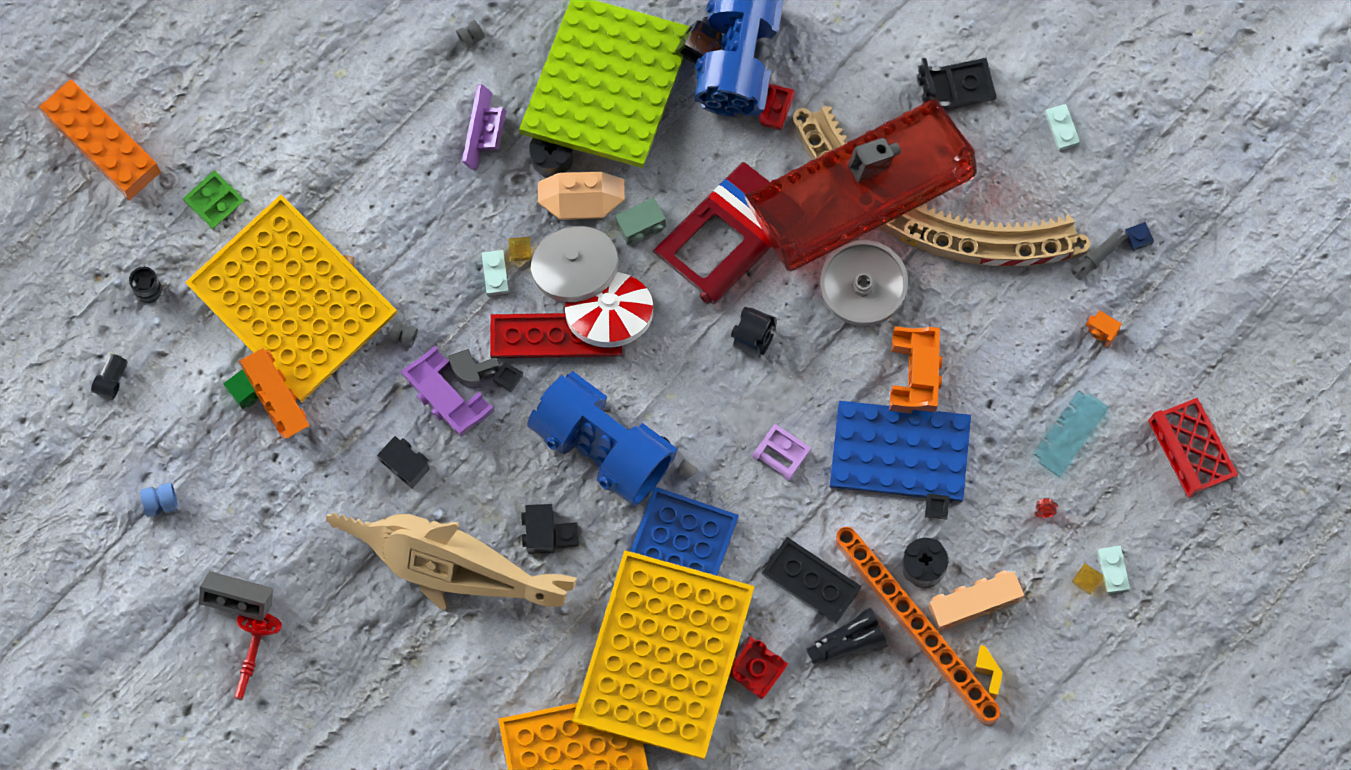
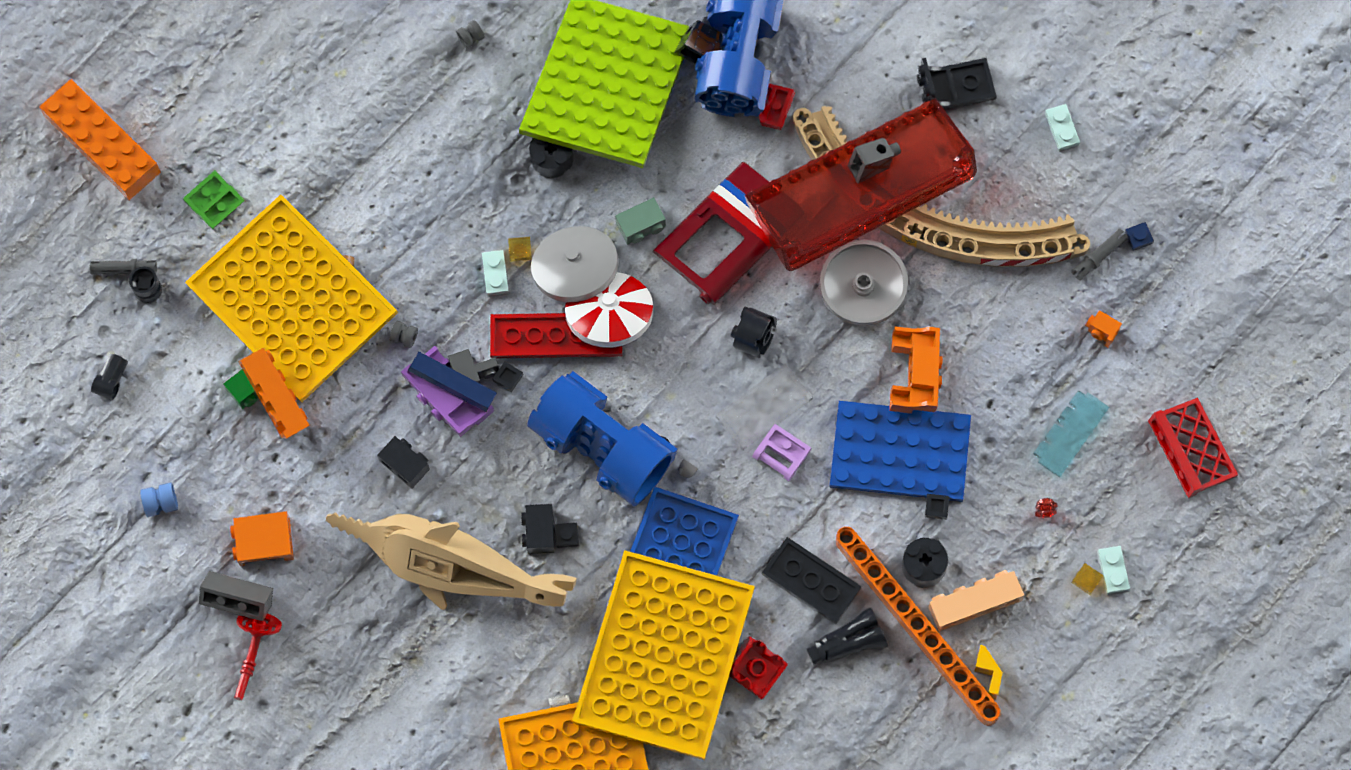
medium lavender bracket [463,84,507,170] -> none
light nougat wedge [538,172,625,220] -> none
none -> dark grey pin [90,259,157,275]
none -> orange panel [230,511,294,566]
none -> dark blue tile [408,352,497,412]
none -> white piece [548,694,570,708]

